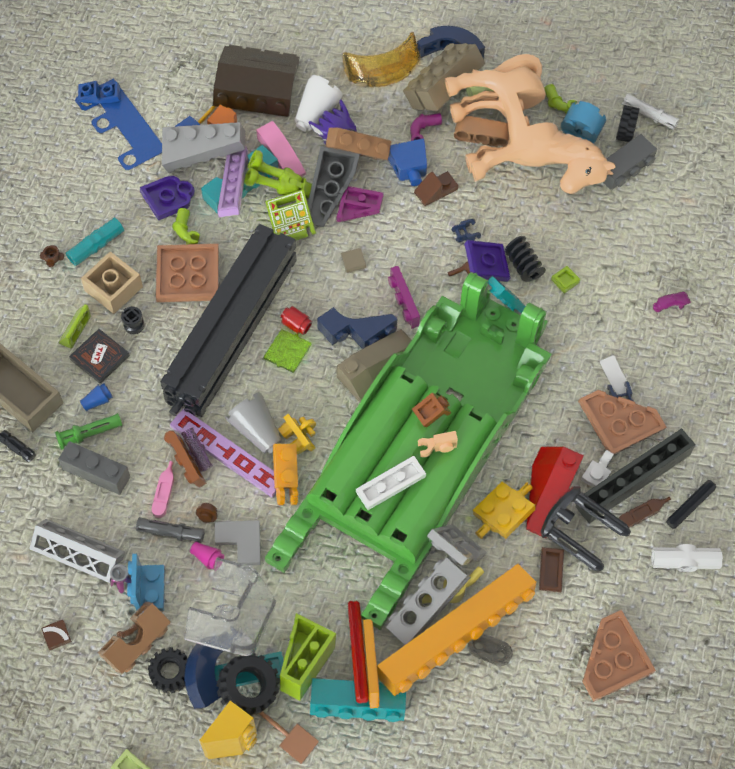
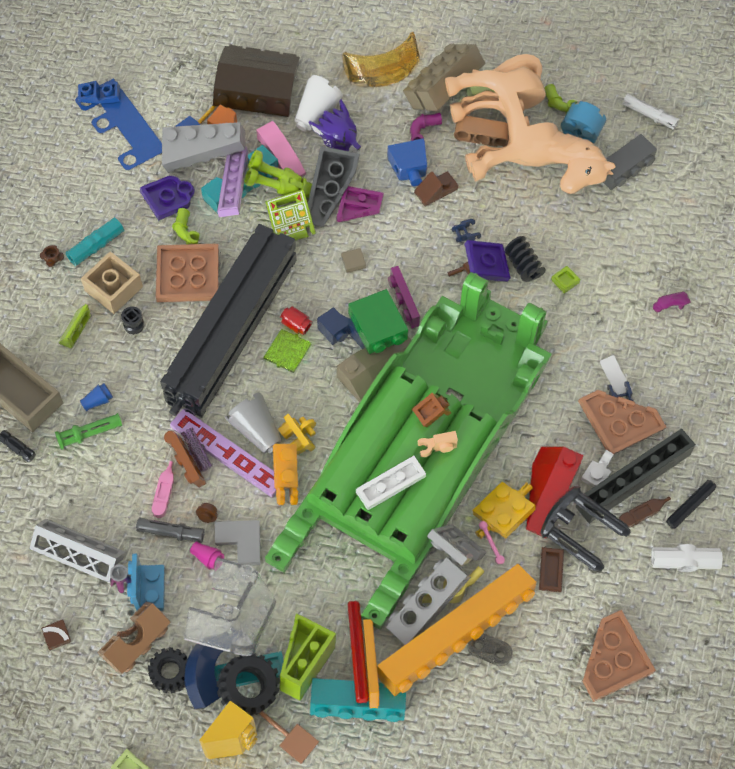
dark grey brick [58,441,130,495] -> none
black tile [69,329,130,384] -> none
medium nougat arch [325,128,391,160] -> none
dark blue arch [416,26,485,59] -> none
teal plate [488,276,526,314] -> none
black tyre [616,105,640,142] -> none
none -> green brick [348,289,408,354]
none -> bright pink hinge [479,521,505,564]

